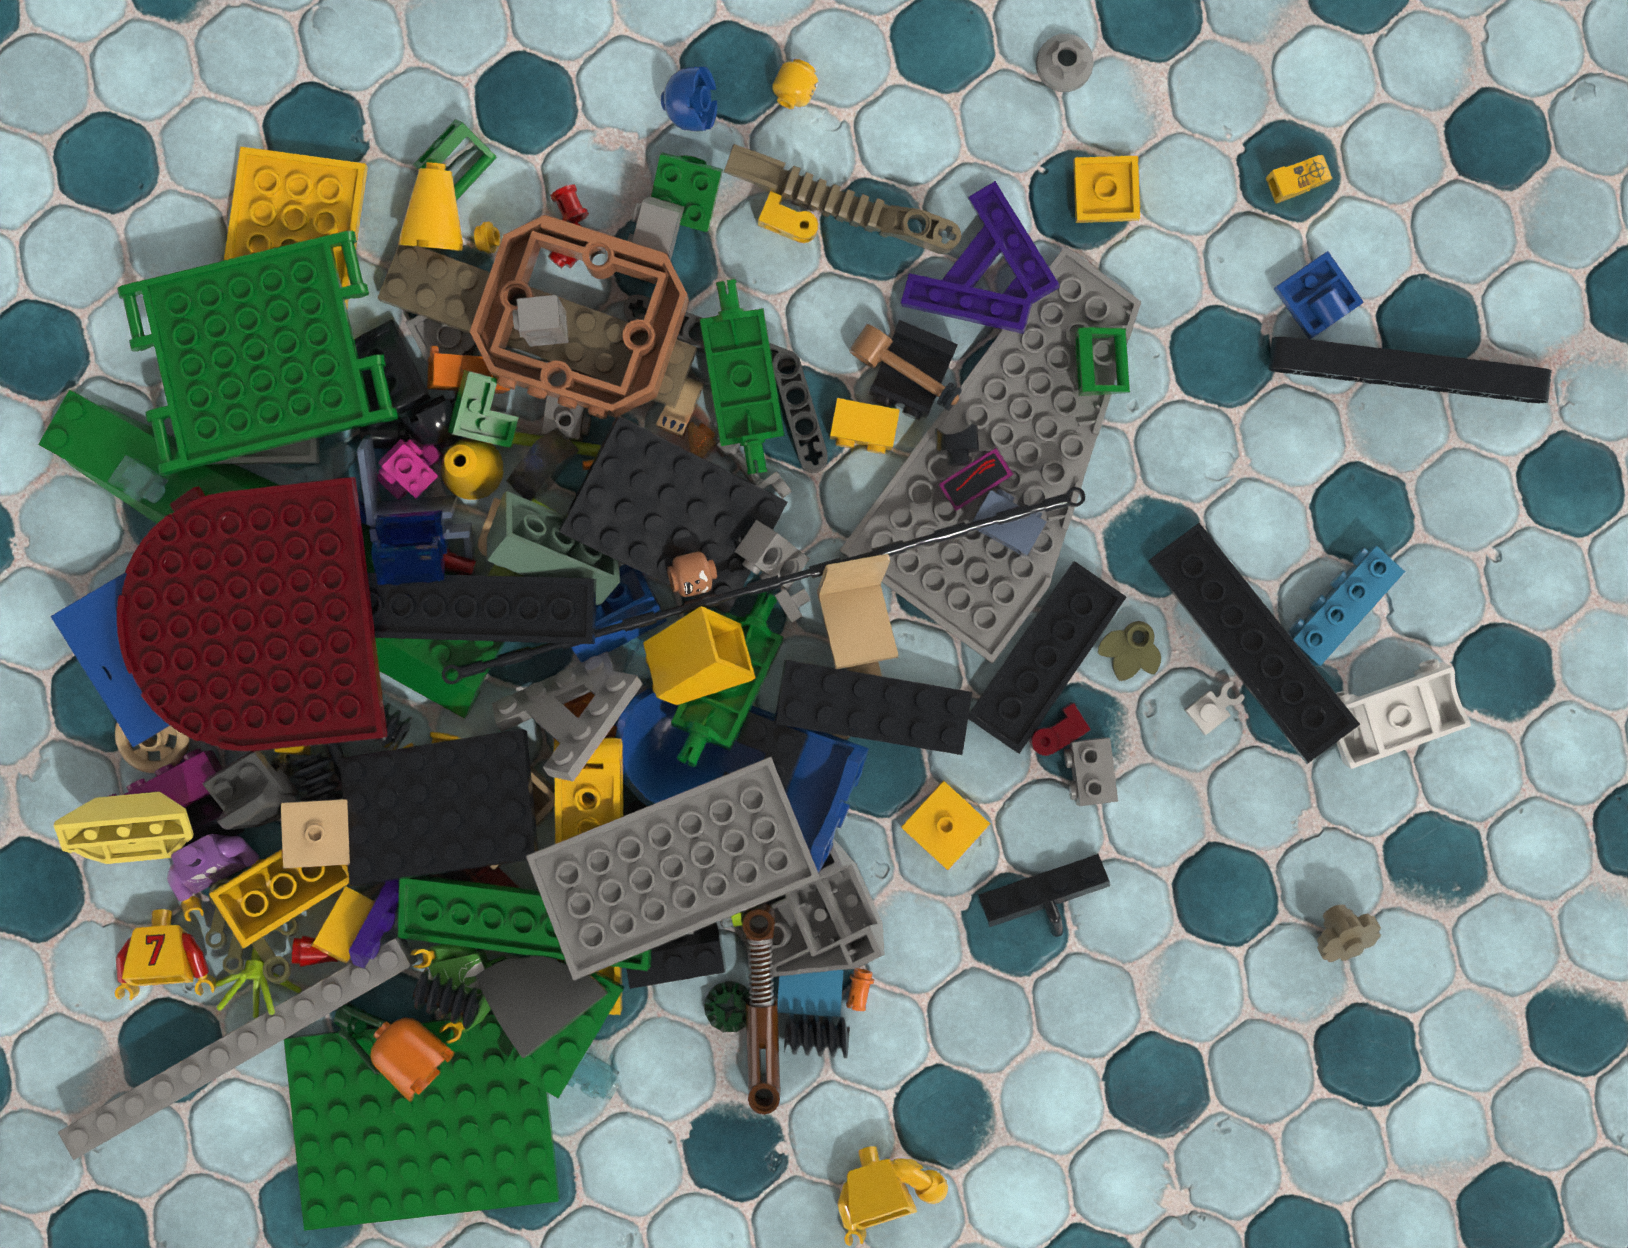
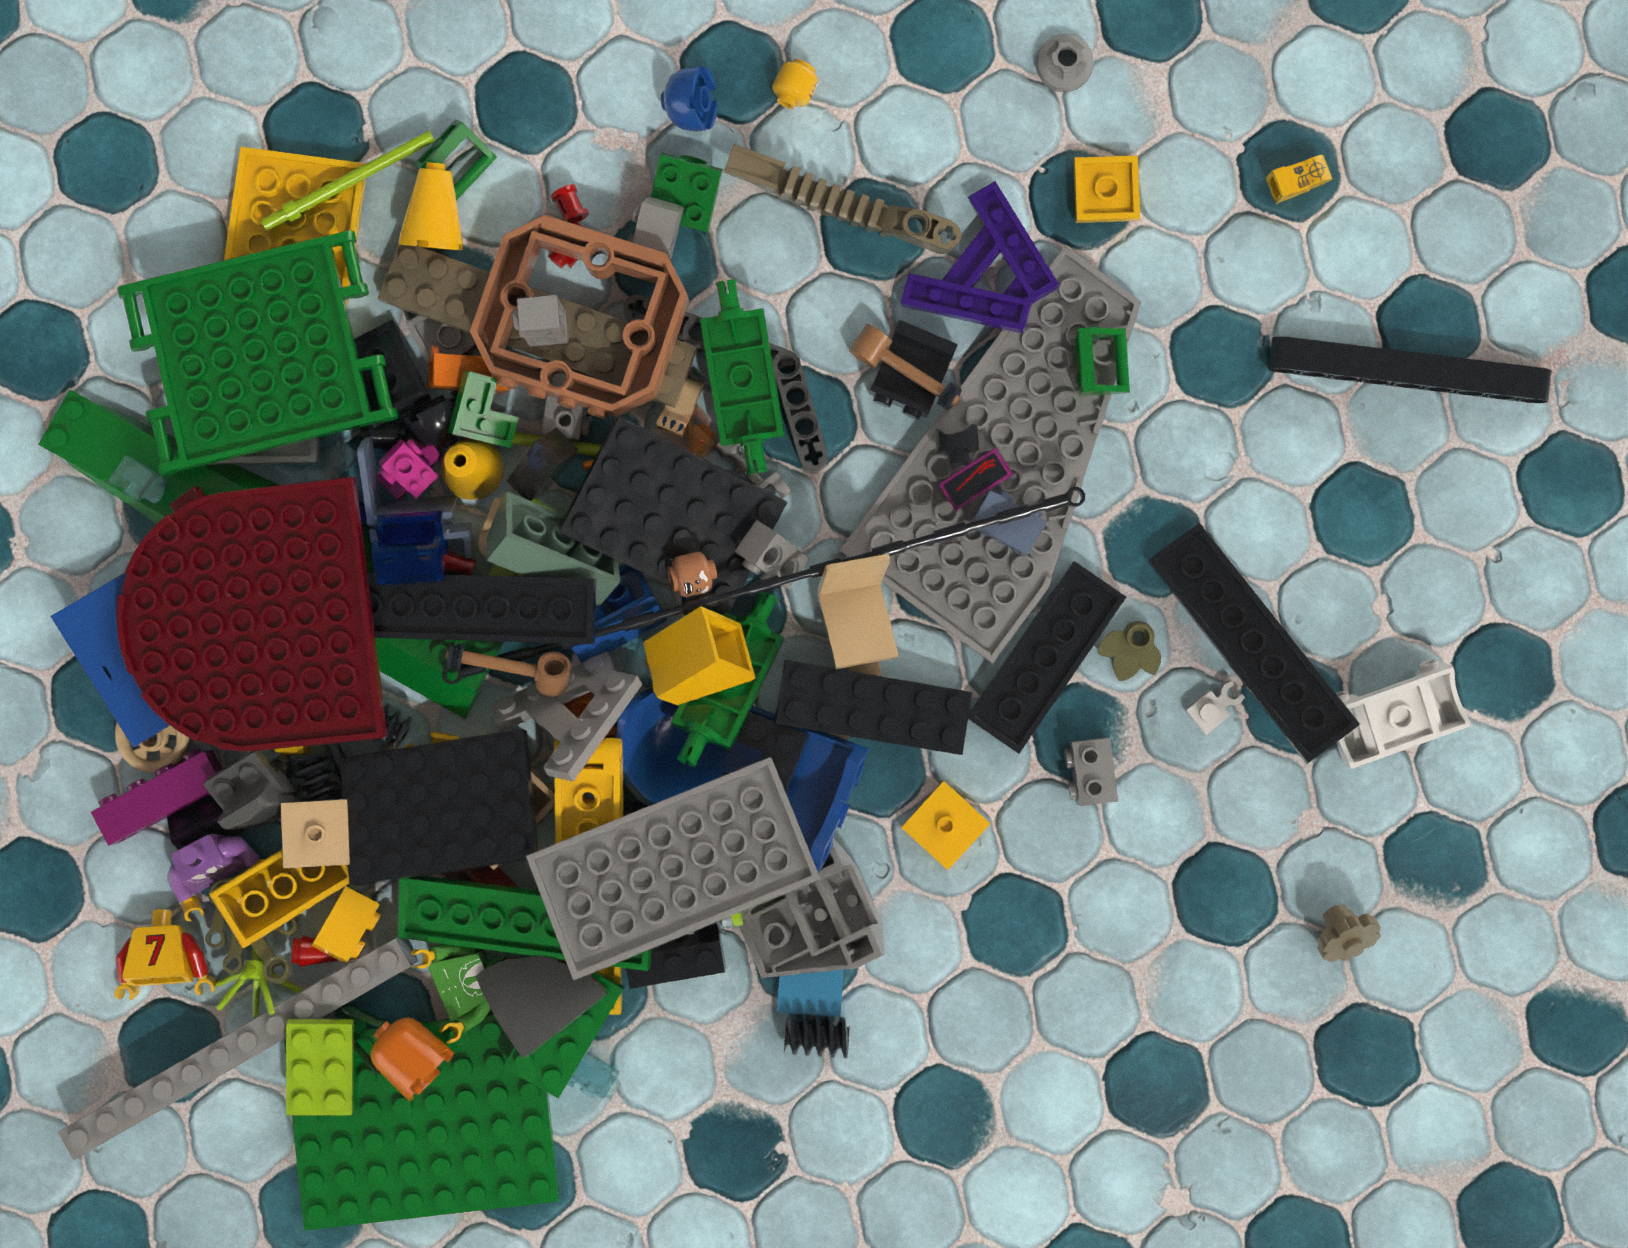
light yellow wedge [53,792,194,864] -> none
dark purple plate [349,880,399,969] -> none
black piece [412,968,484,1029] -> none
yellow plate [474,221,501,254] -> none
dark green gear [704,981,752,1033] -> none
reddish brown piece [742,903,781,1115] -> none
yellow leg [758,191,818,244] -> none
light grey tile [775,589,811,623] -> none
yellow brick [830,398,900,454] -> none
yellow torso [837,1146,948,1246] -> none
orange pin [846,968,874,1011] -> none
black plate [978,854,1110,937] -> none
dark red leg [1030,702,1091,756] -> none
blue plate [1274,251,1364,340] -> none
dark azure brick [1288,546,1406,666] -> none
none -> lime bar [260,130,435,231]
none -> lime plate [286,1019,354,1115]
none -> medium nougat piece [446,642,571,697]

